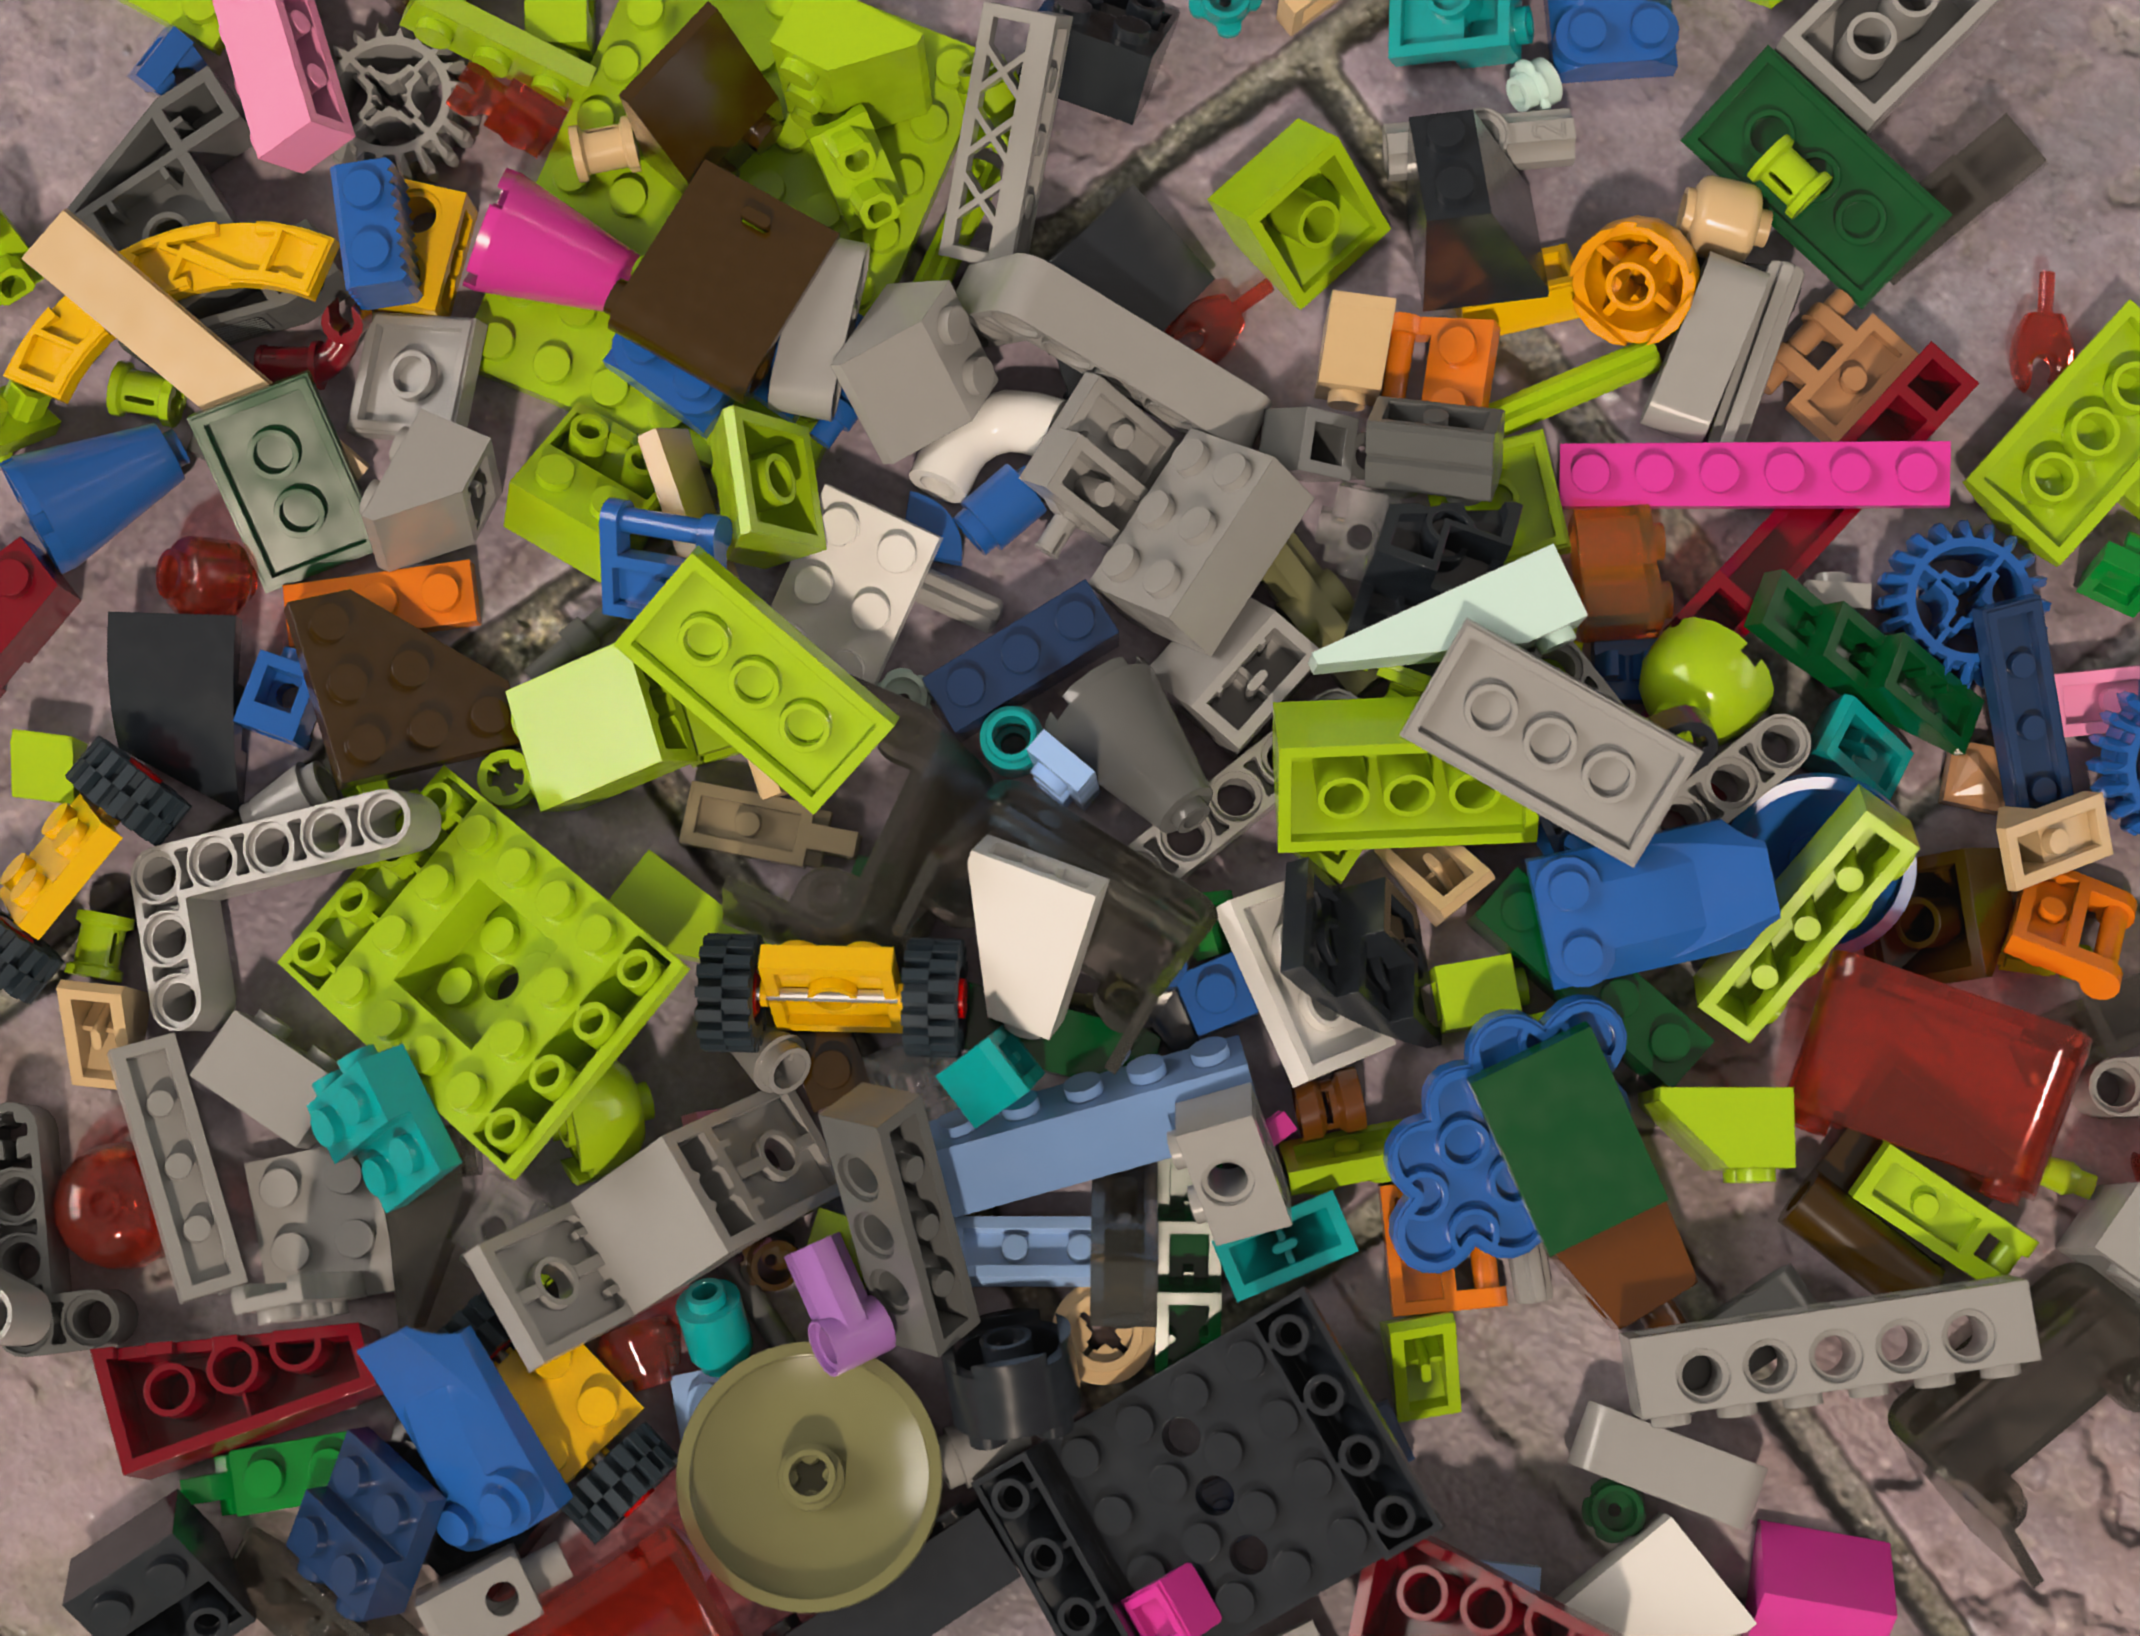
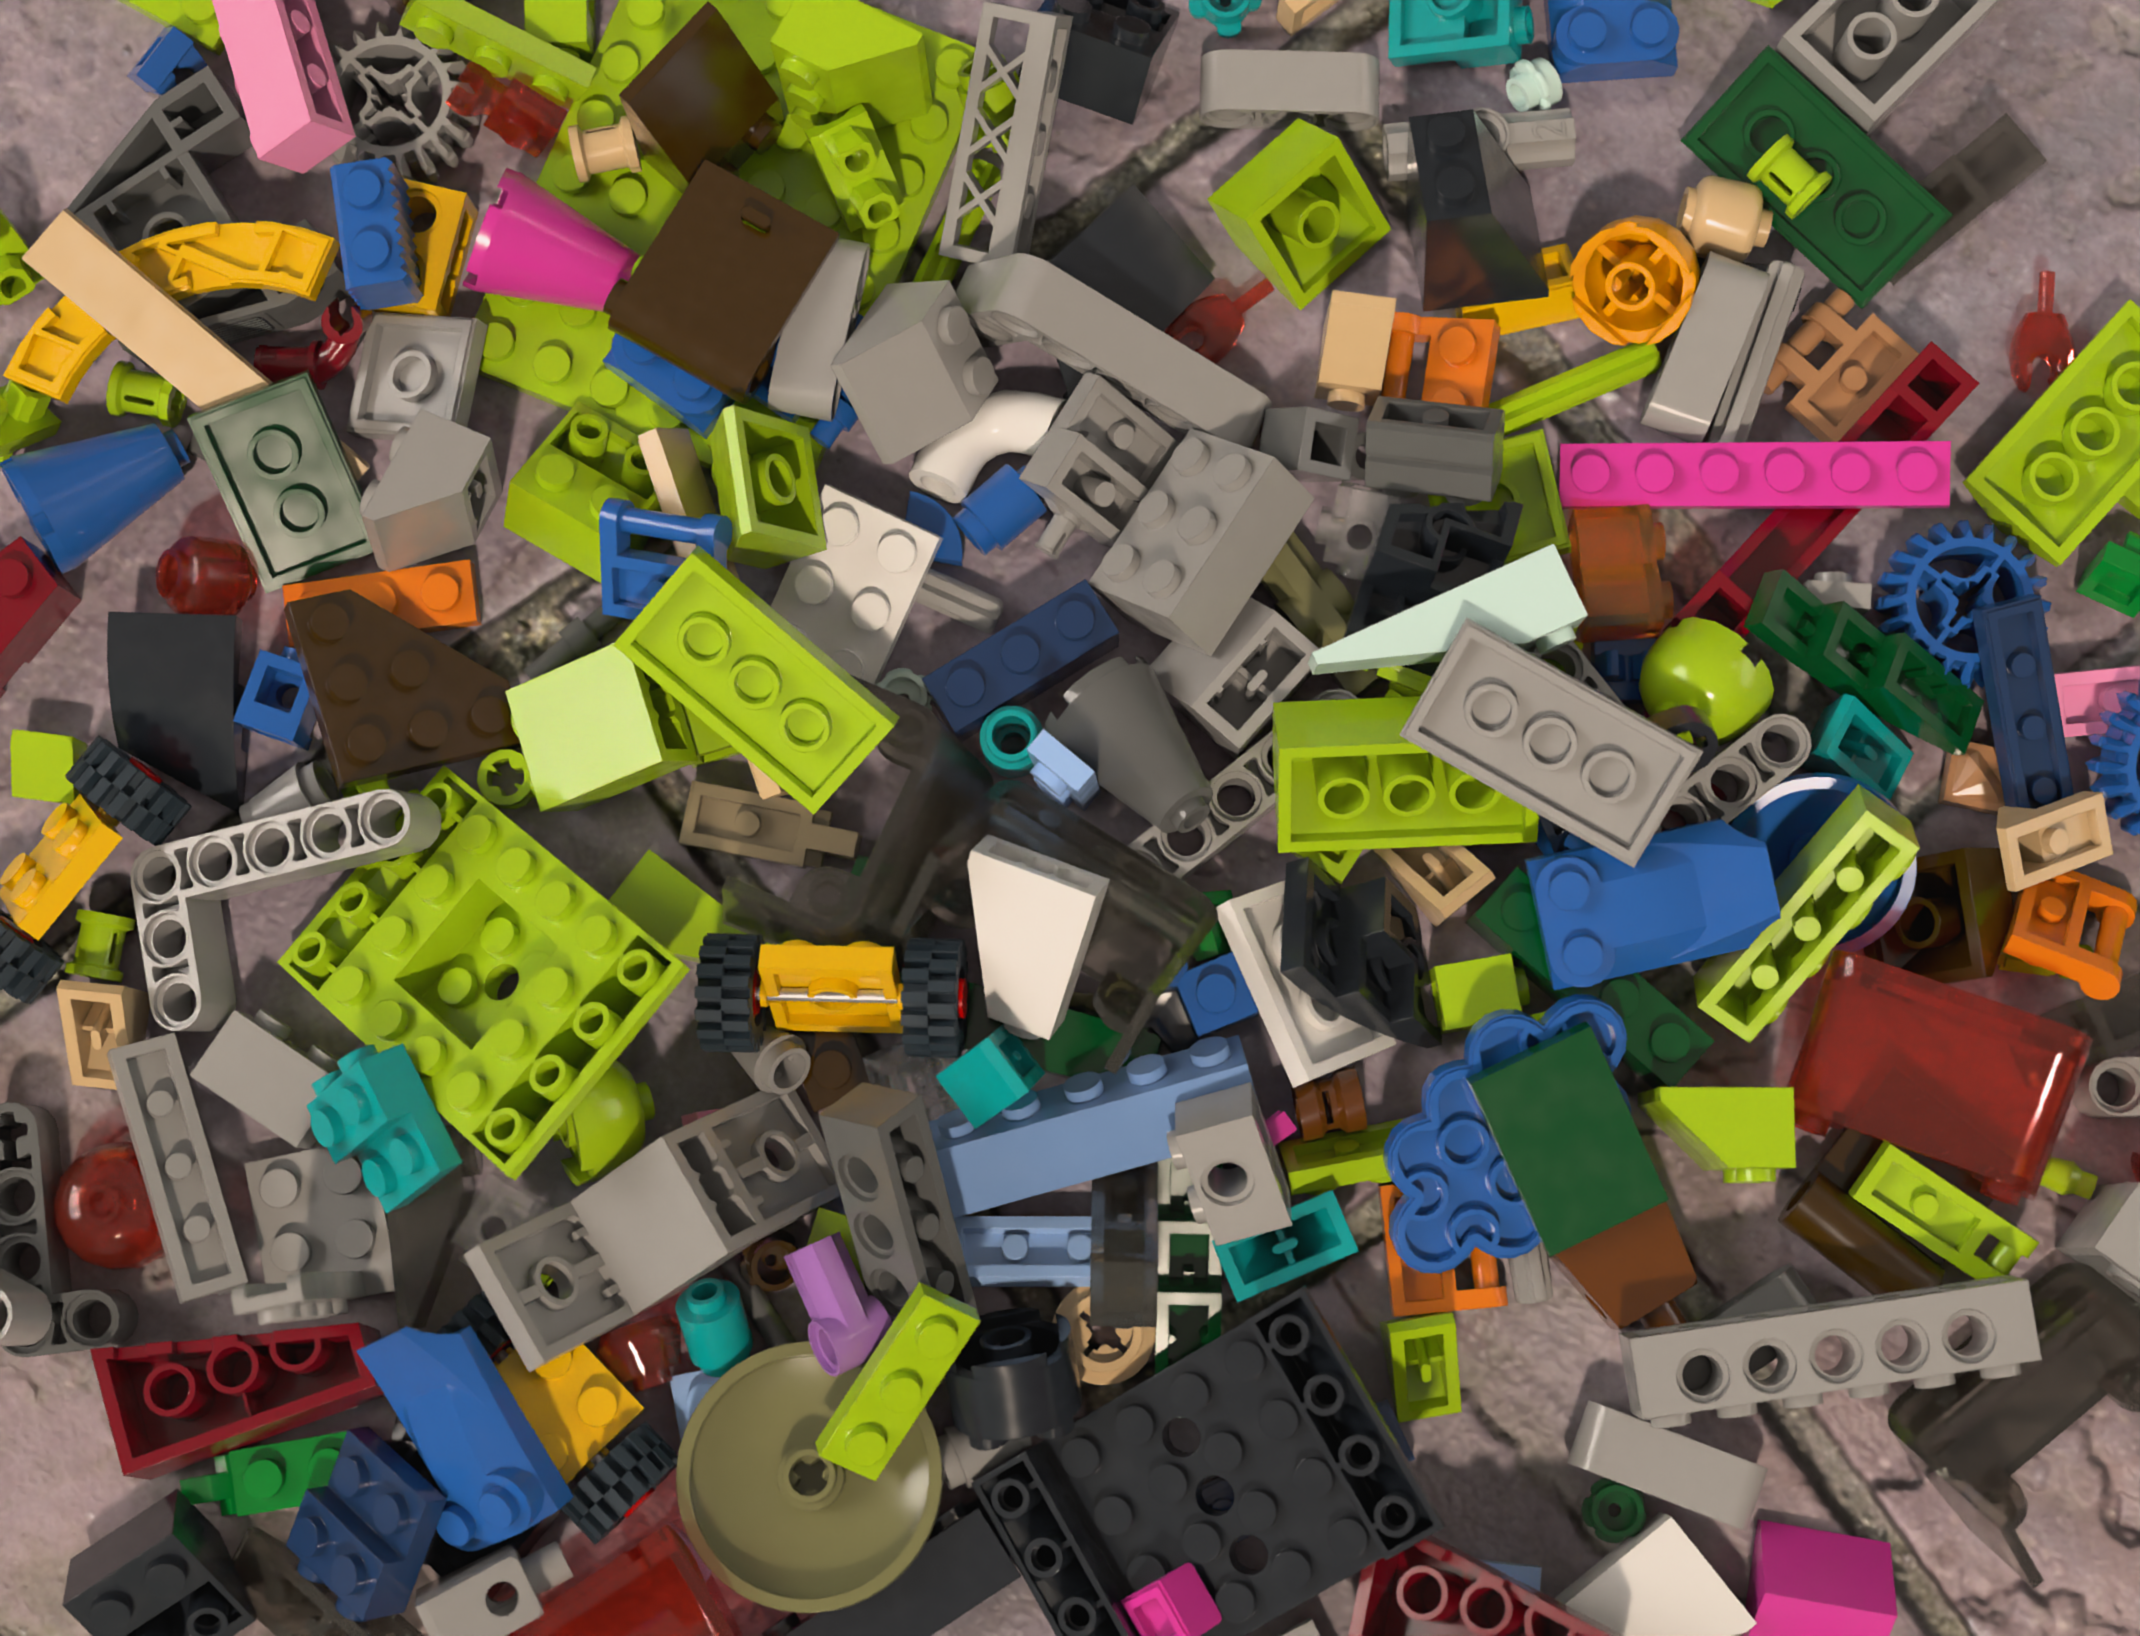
none -> lime plate [815,1282,980,1481]
none -> light grey beam [1199,49,1380,131]

